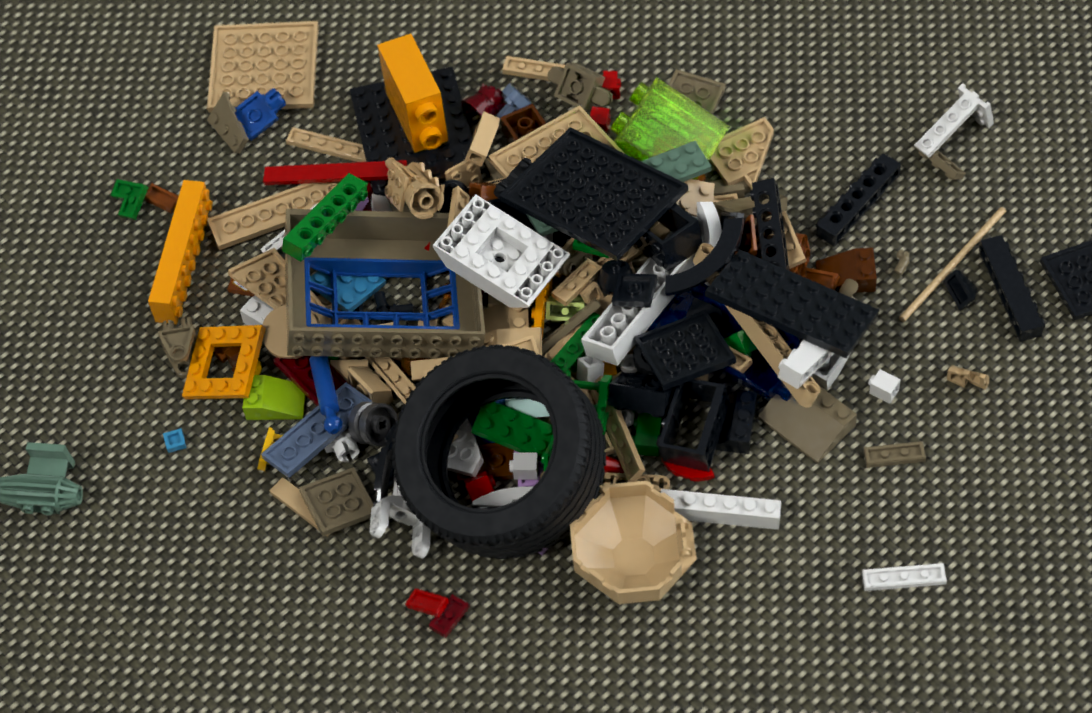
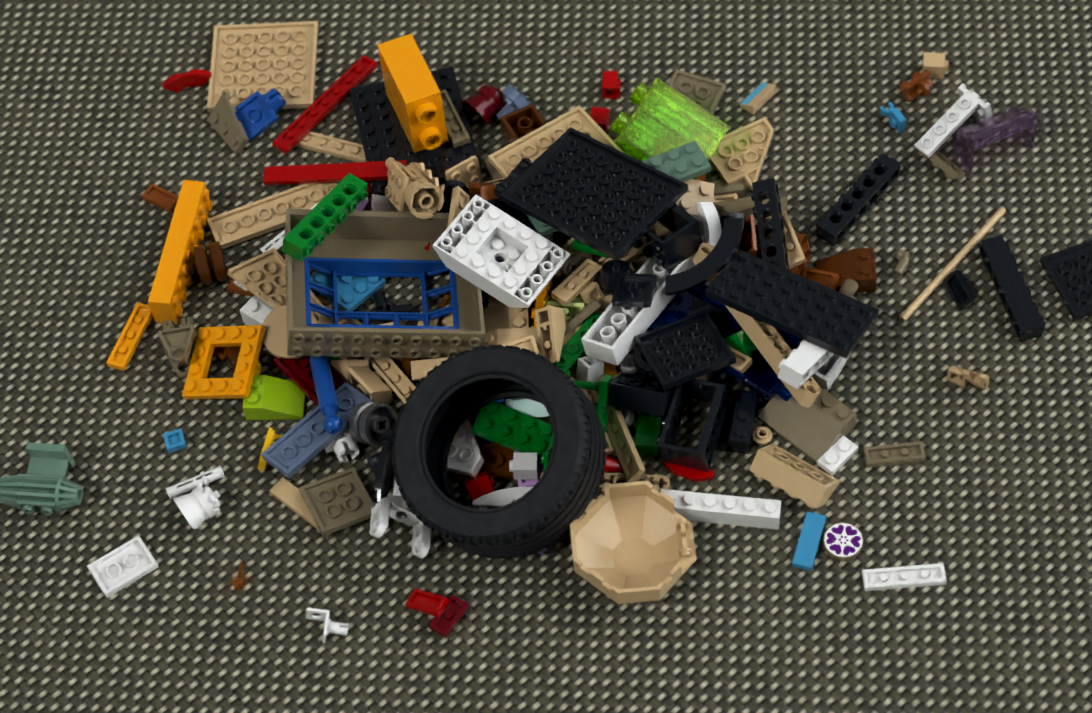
green plate [110,179,149,220] -> none
tan arch [465,112,500,167] -> none
tan plate [502,56,565,81] -> none
dark tan brick [548,62,613,111] -> none
white brick [868,369,901,404] -> none
none -> white tile [87,535,159,598]
none -> light orange plate [106,302,153,371]
none -> red tile [162,69,211,93]
none -> white pin [166,465,225,500]
none -> white hat [173,482,221,529]
none -> reddish brown wheel [193,241,229,286]
none -> clear orange hand [232,563,245,590]
none -> red tile [272,55,378,154]
none -> white bracket [306,608,349,643]
none -> dark tan tile [440,89,471,148]
none -> tan slope [535,305,566,363]
none -> tan slope [739,82,776,115]
none -> tan slope [749,443,840,509]
none -> tan plate [753,426,772,446]
none -> dark azure tile [792,511,826,571]
none -> white plate [817,435,858,476]
none -> tile [823,522,864,561]
none -> dark azure plate [880,102,907,134]
none -> dark orange hips [899,69,933,103]
none -> tan brick [922,52,949,79]
none -> clear purple windscreen [954,106,1038,173]

